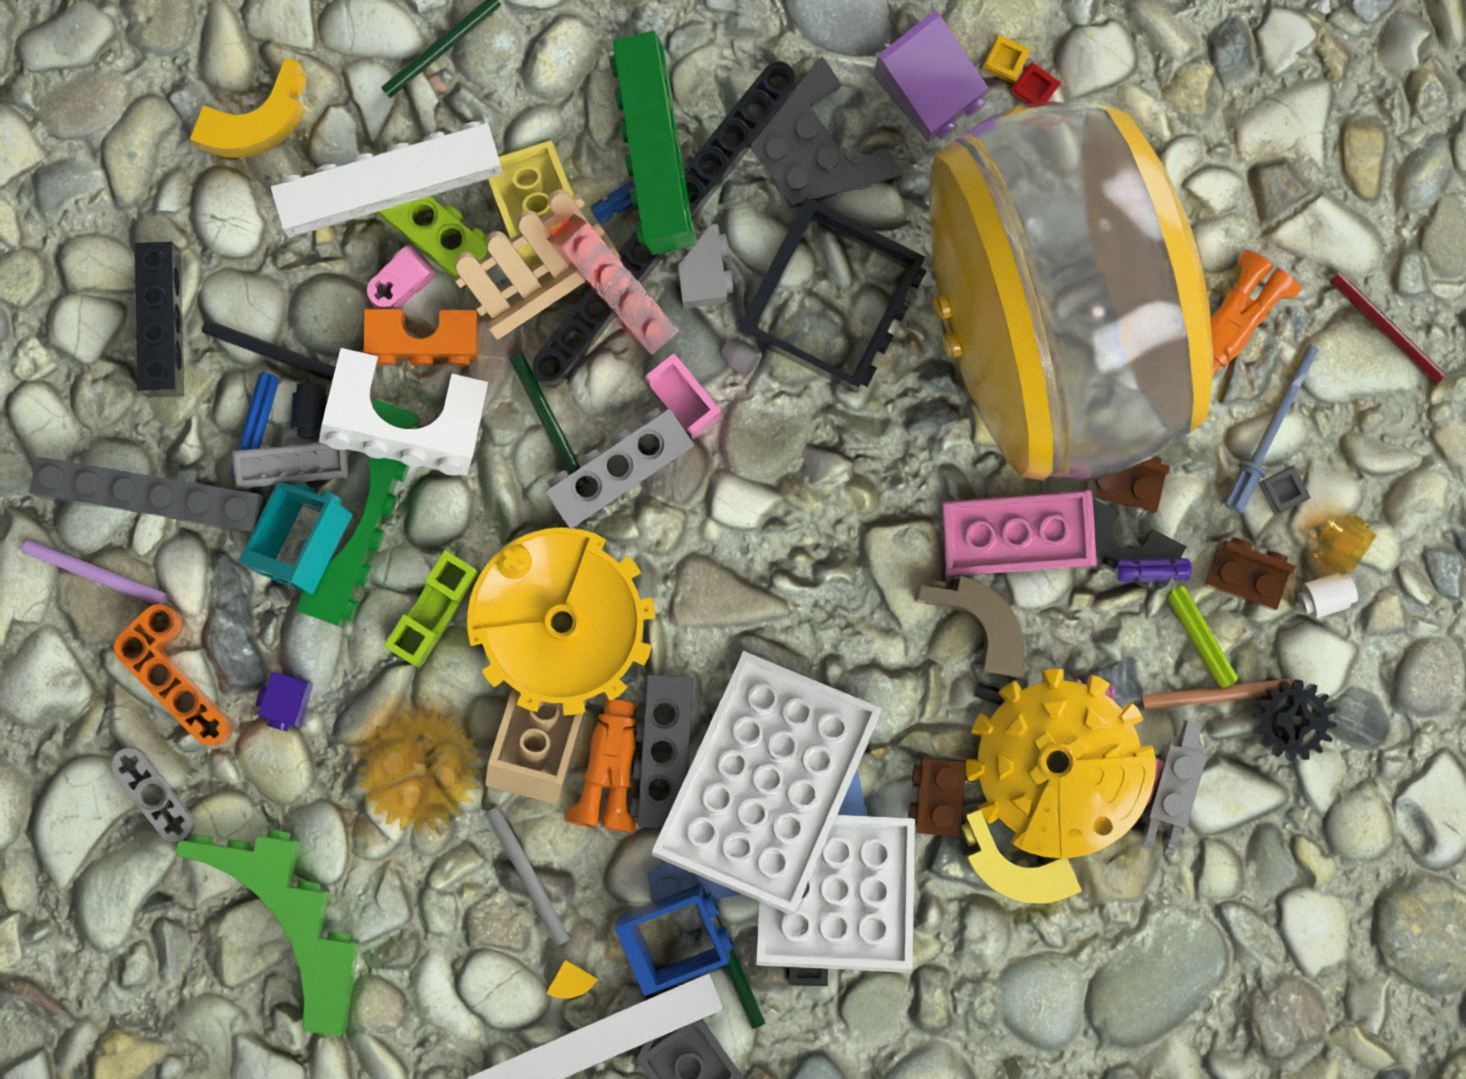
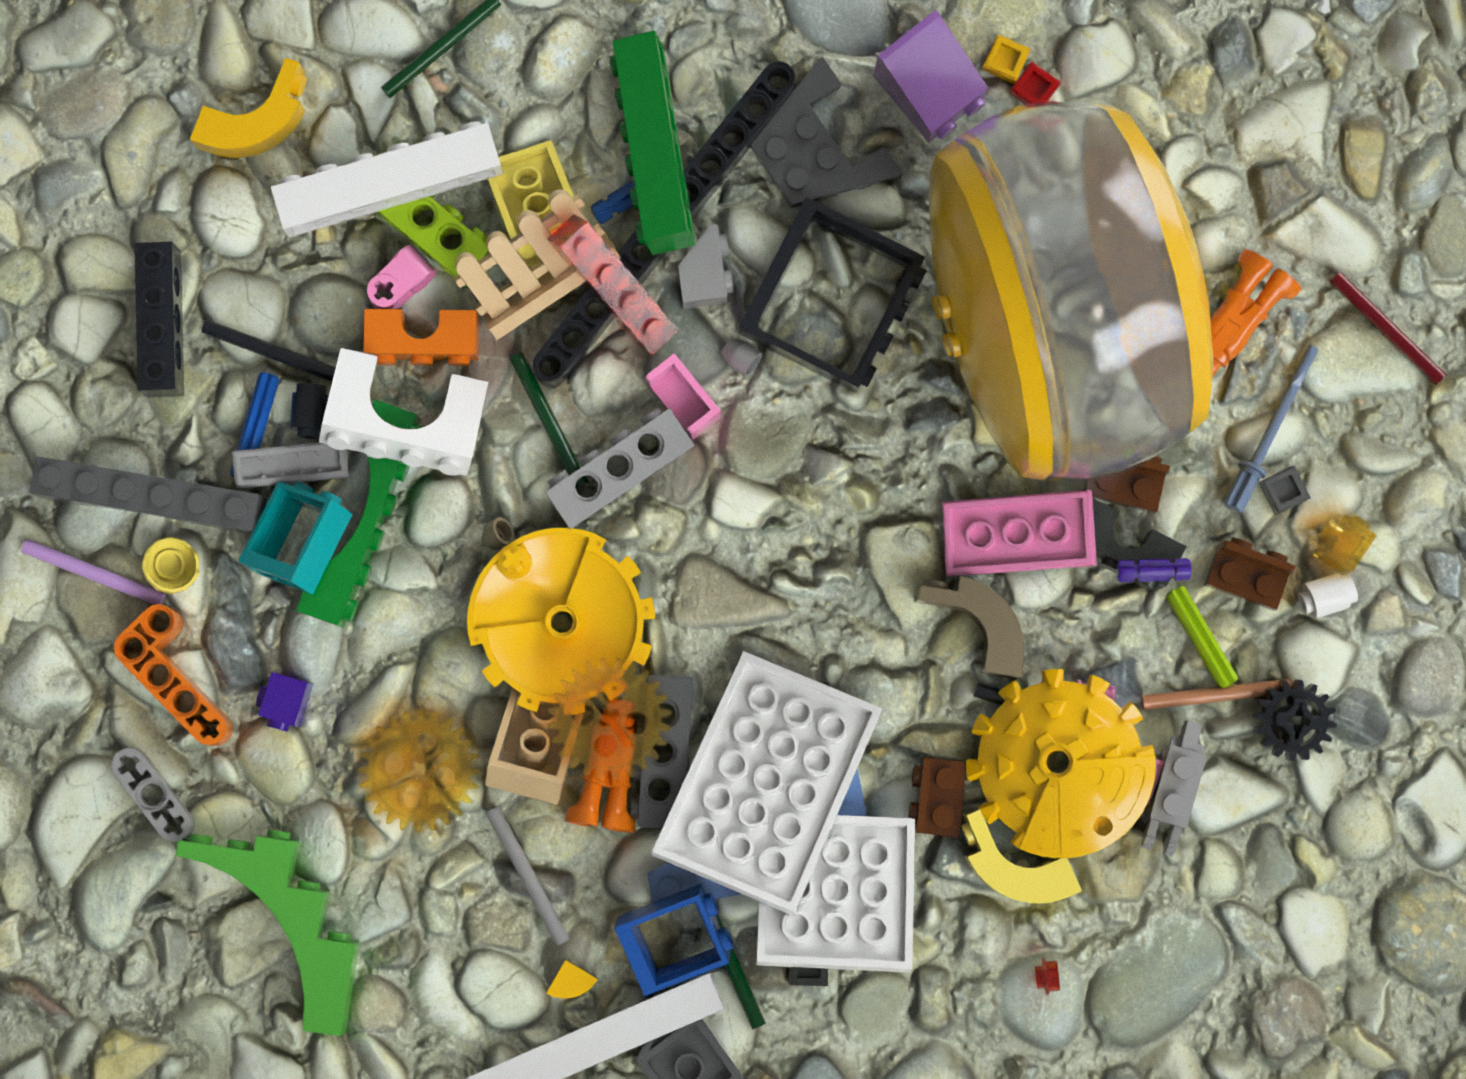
lime arch [384,550,481,668] -> none
none -> light yellow hair [142,536,199,594]
none -> dark tan hinge [482,517,515,550]
none -> clear yellow gear [548,658,671,782]
none -> clear red plate [1035,957,1060,995]

